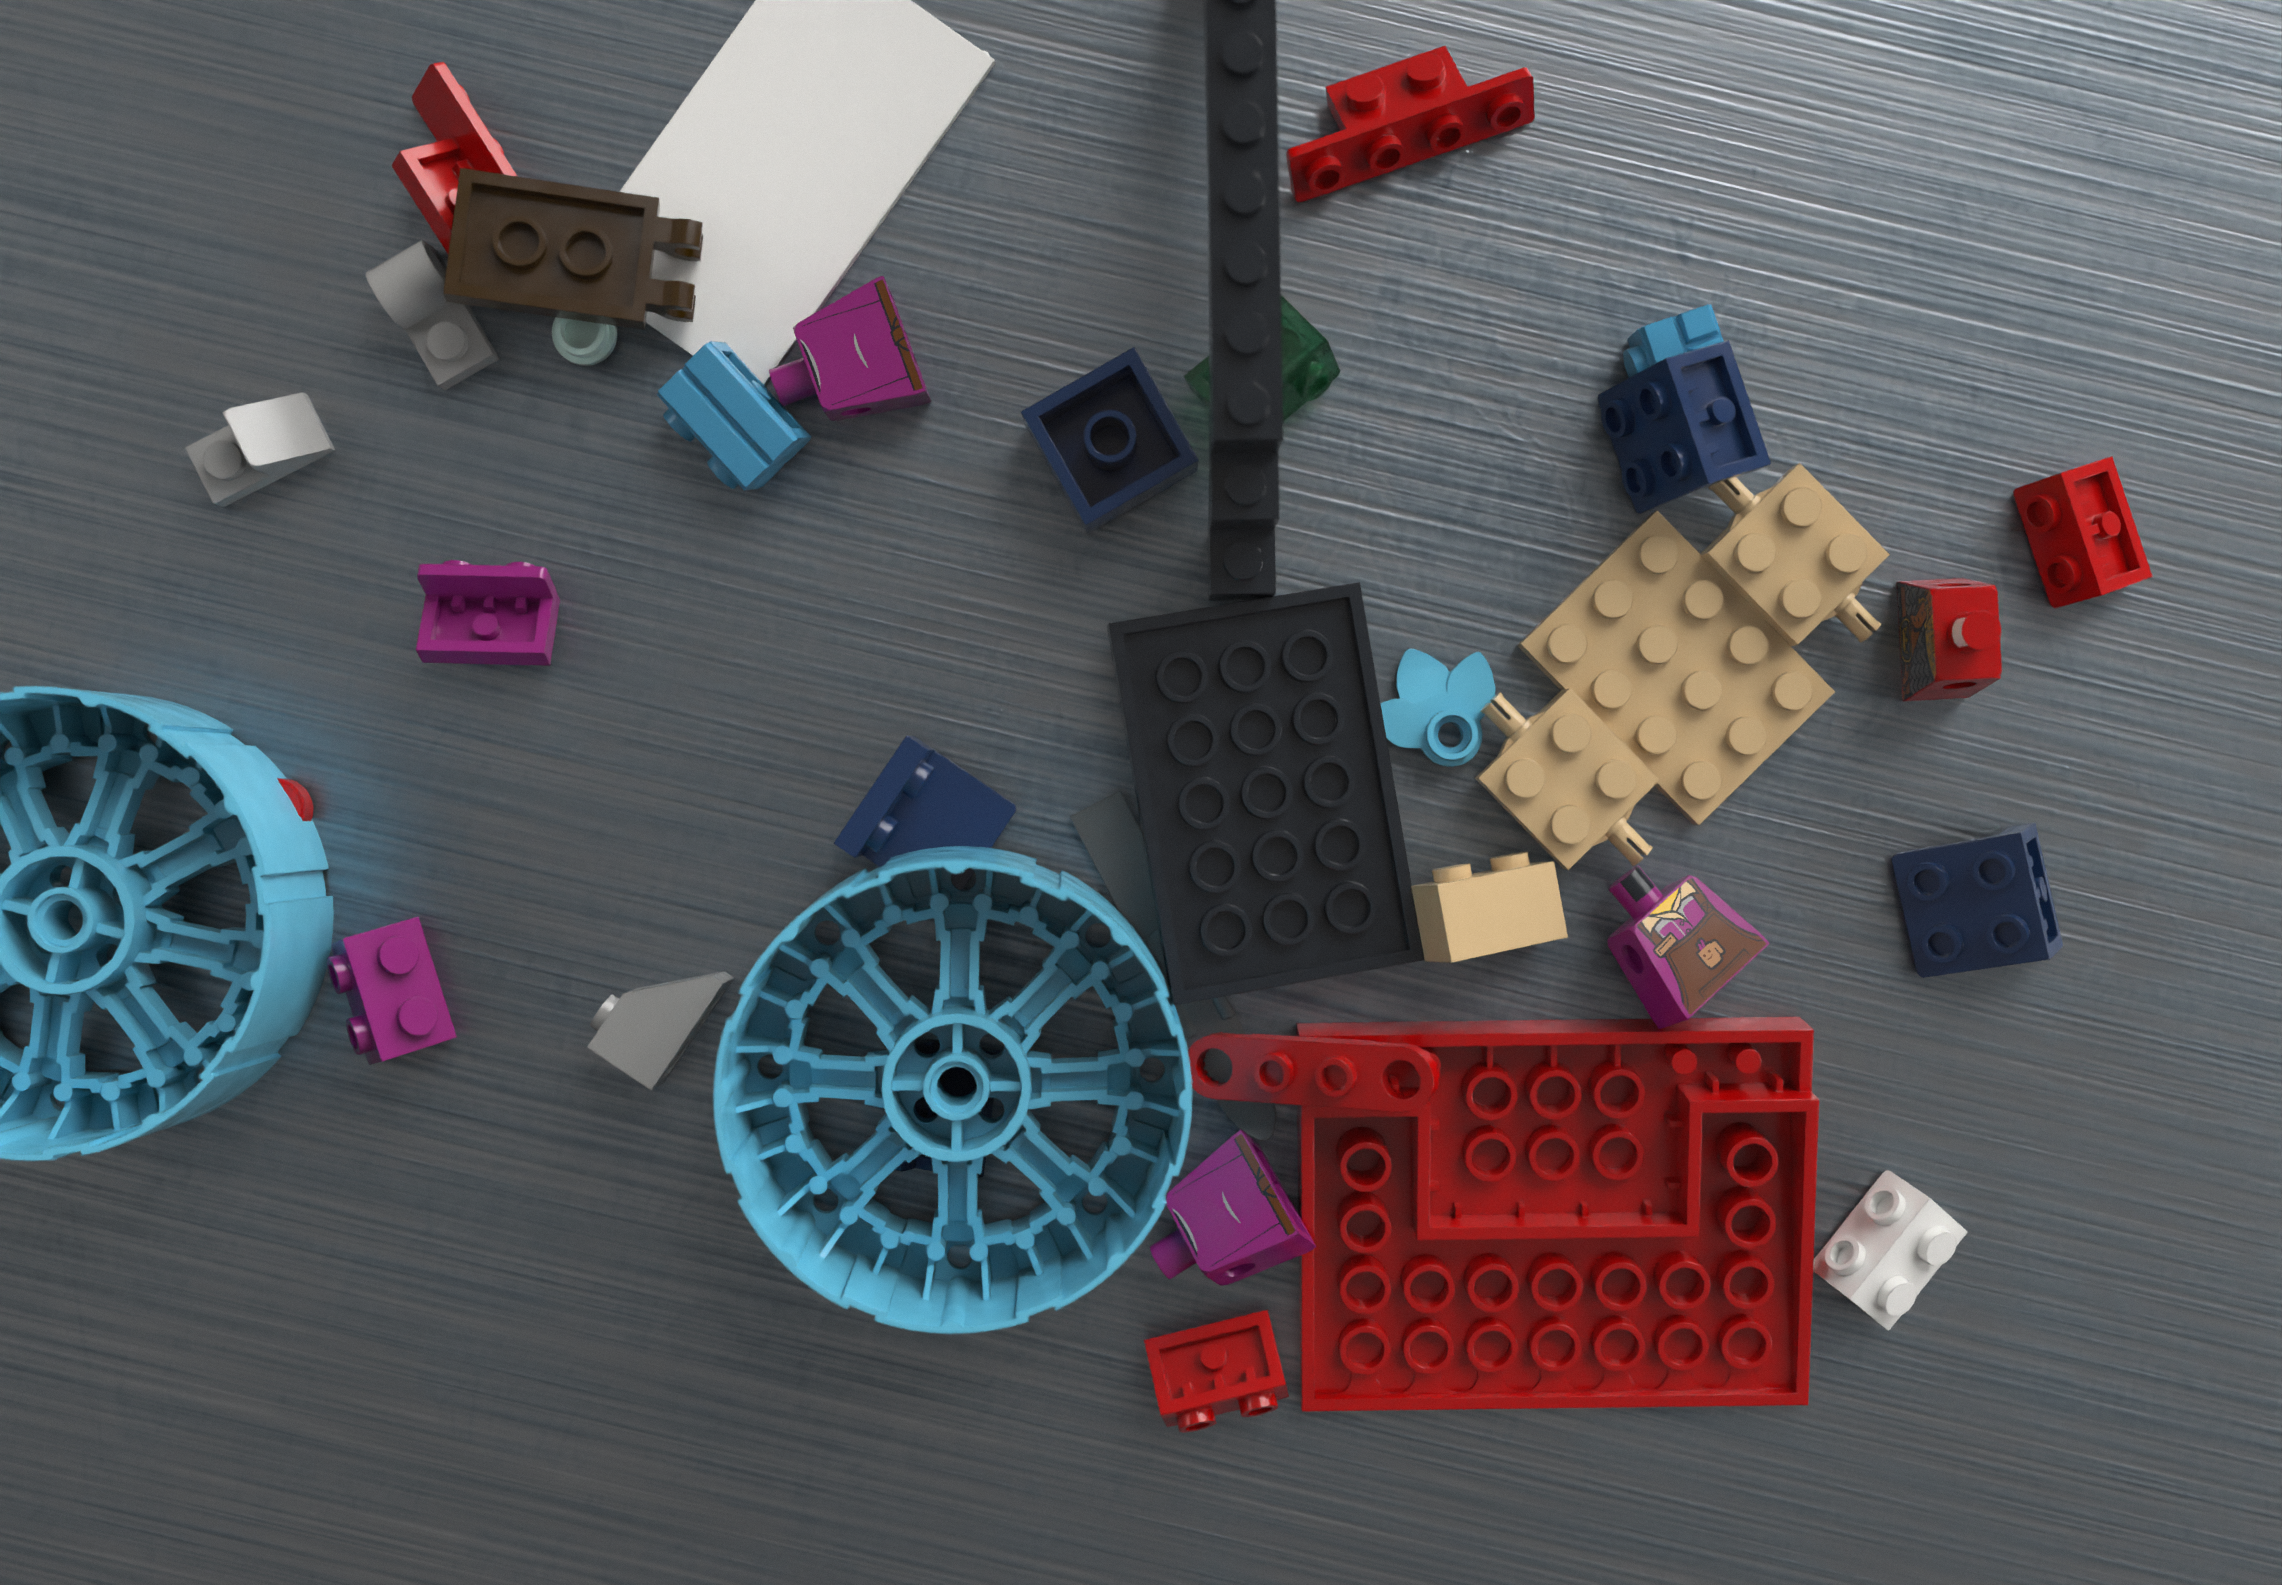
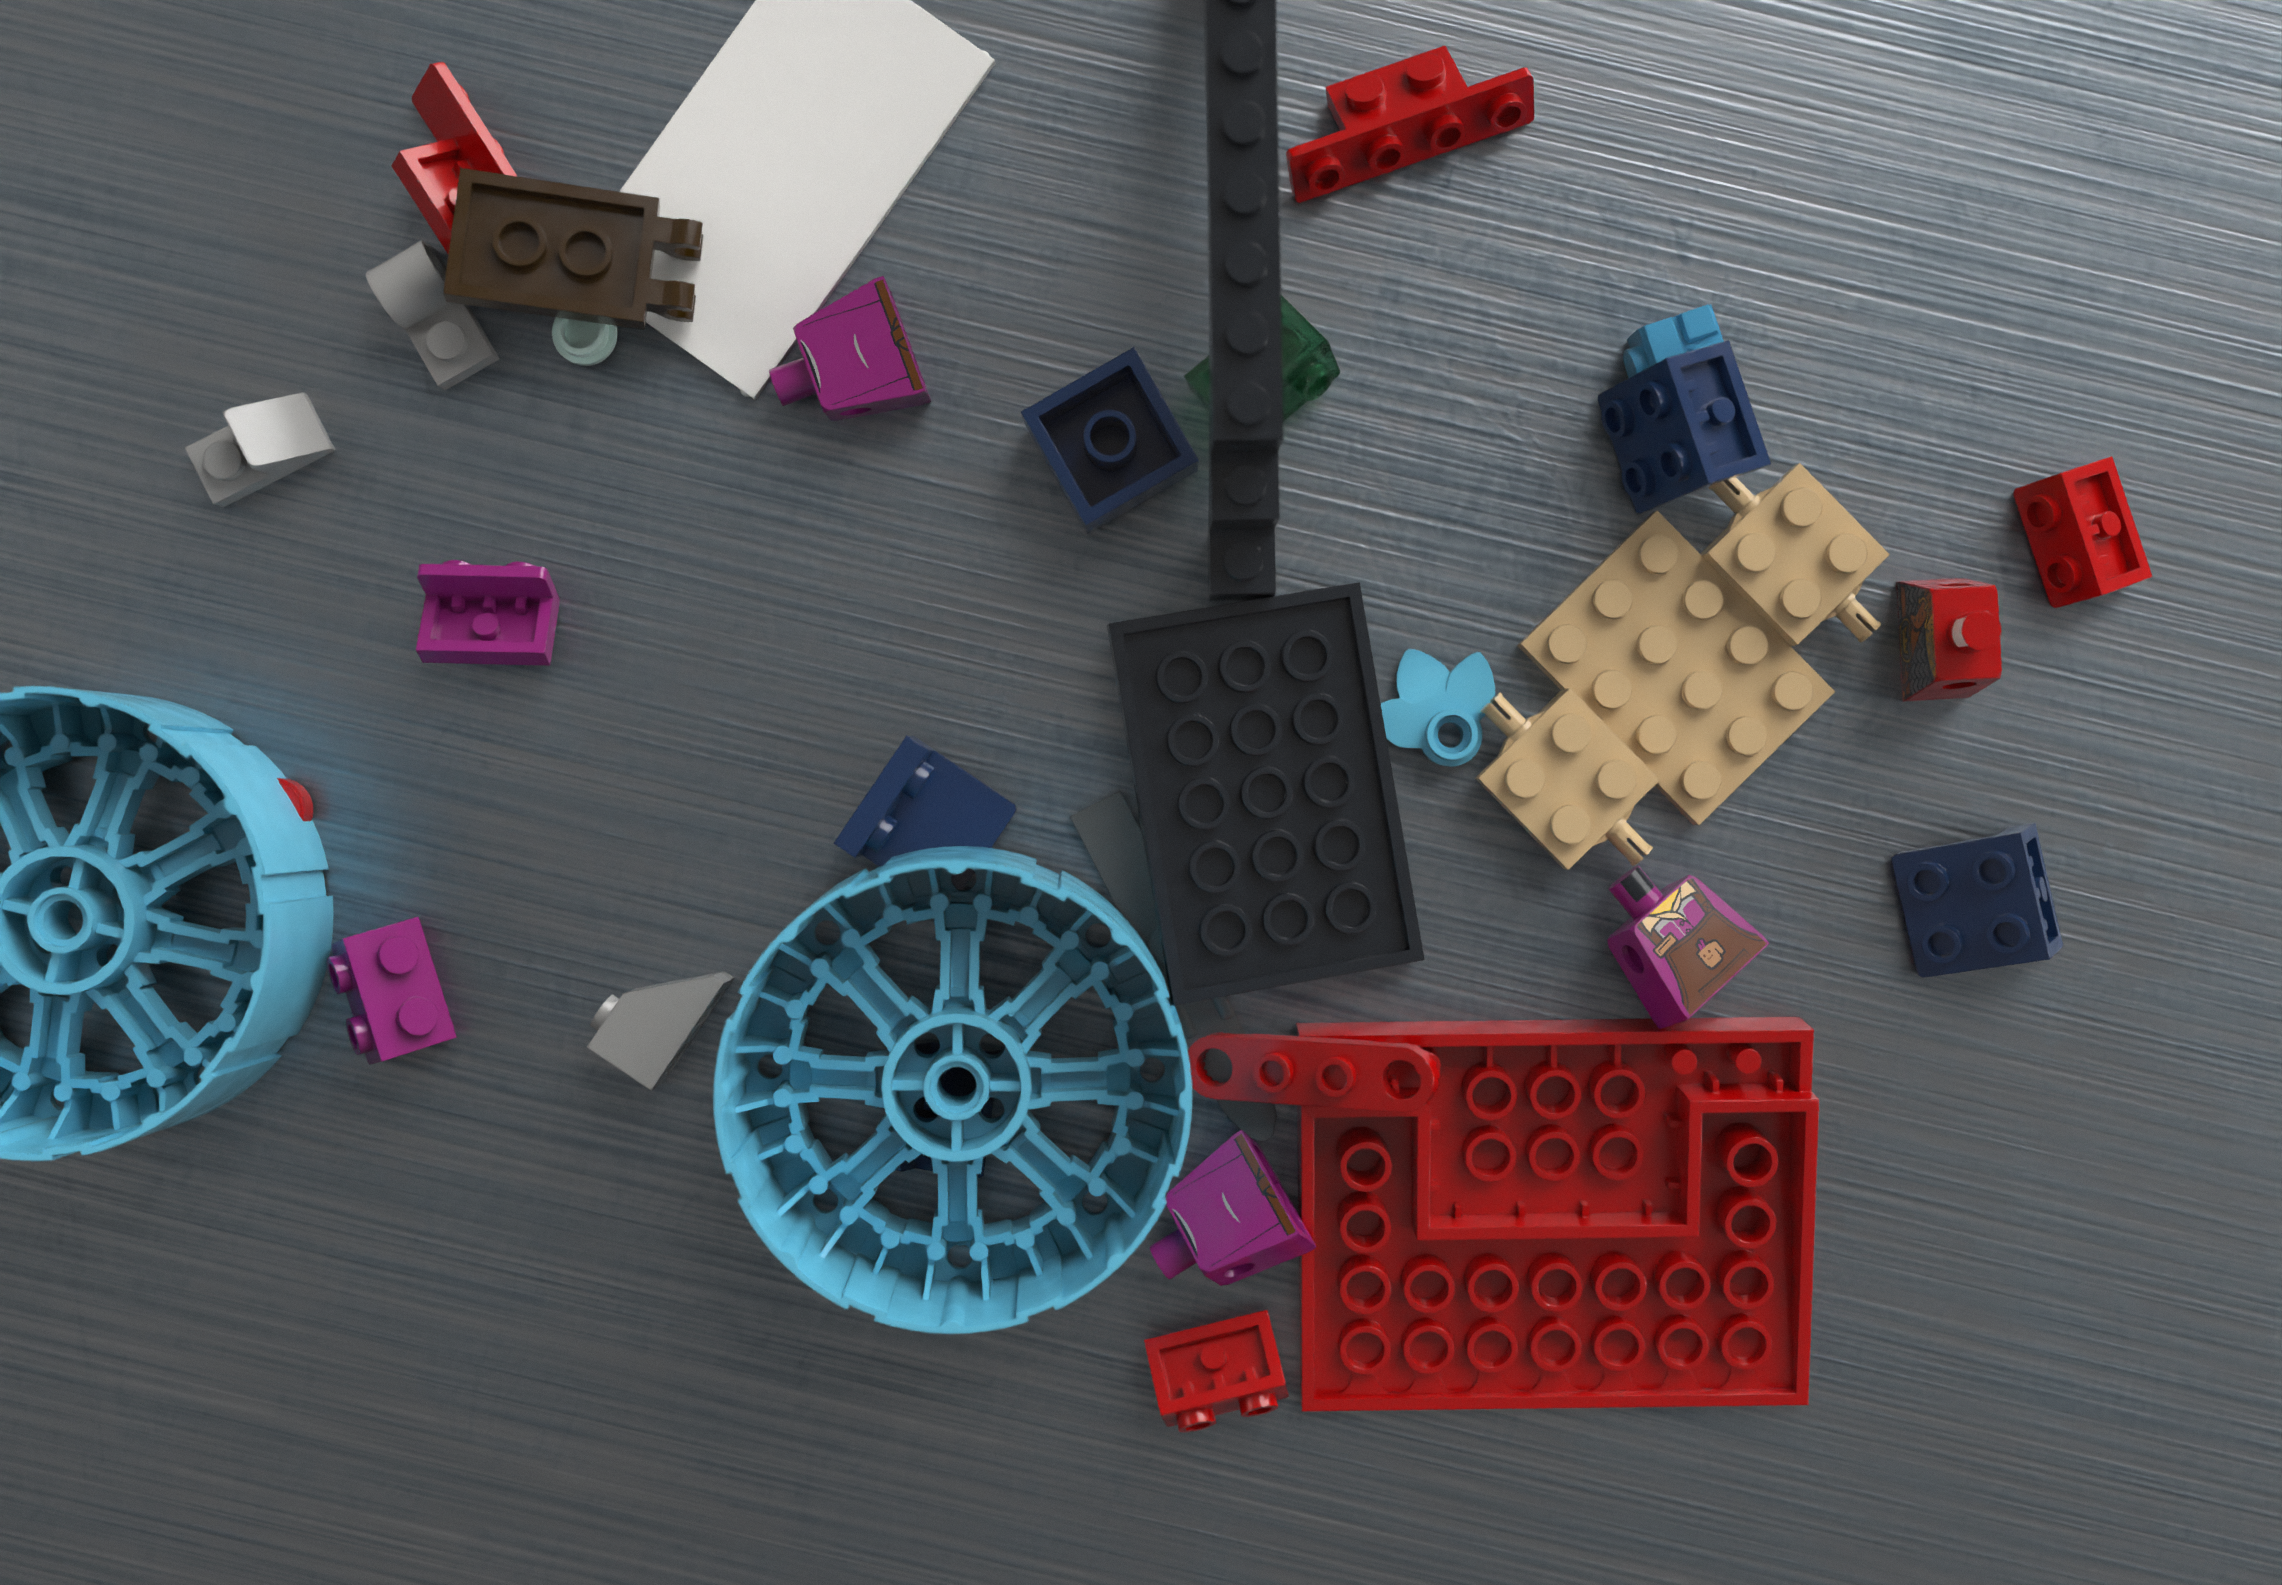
dark azure brick [657,341,812,491] -> none
tan brick [1411,852,1568,963] -> none
white bracket [1813,1170,1968,1331] -> none

